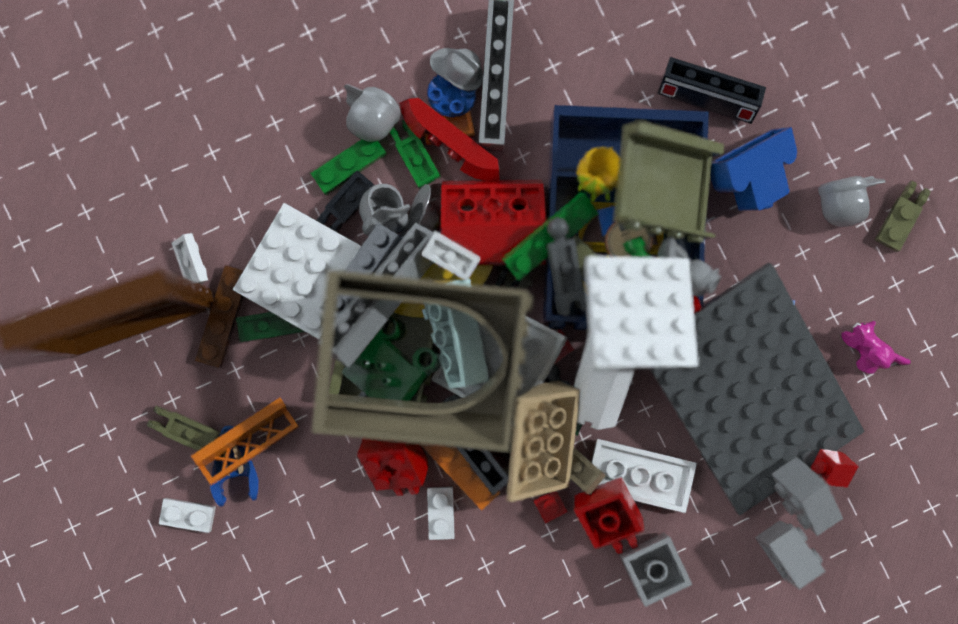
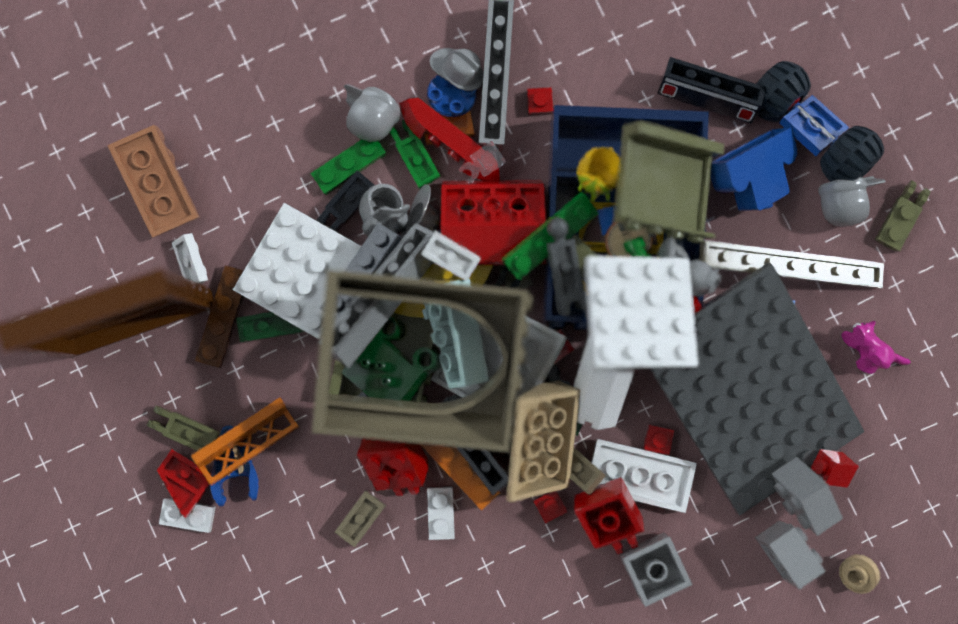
none -> nougat hinge [107,125,200,238]
none -> red wing [157,449,211,519]
none -> dark tan plate [335,490,386,548]
none -> clear plate [459,141,506,183]
none -> red plate [527,87,553,115]
none -> red plate [643,425,674,455]
none -> tile [699,240,884,289]
none -> black plate [753,61,885,182]
none -> tan plate [839,554,880,594]

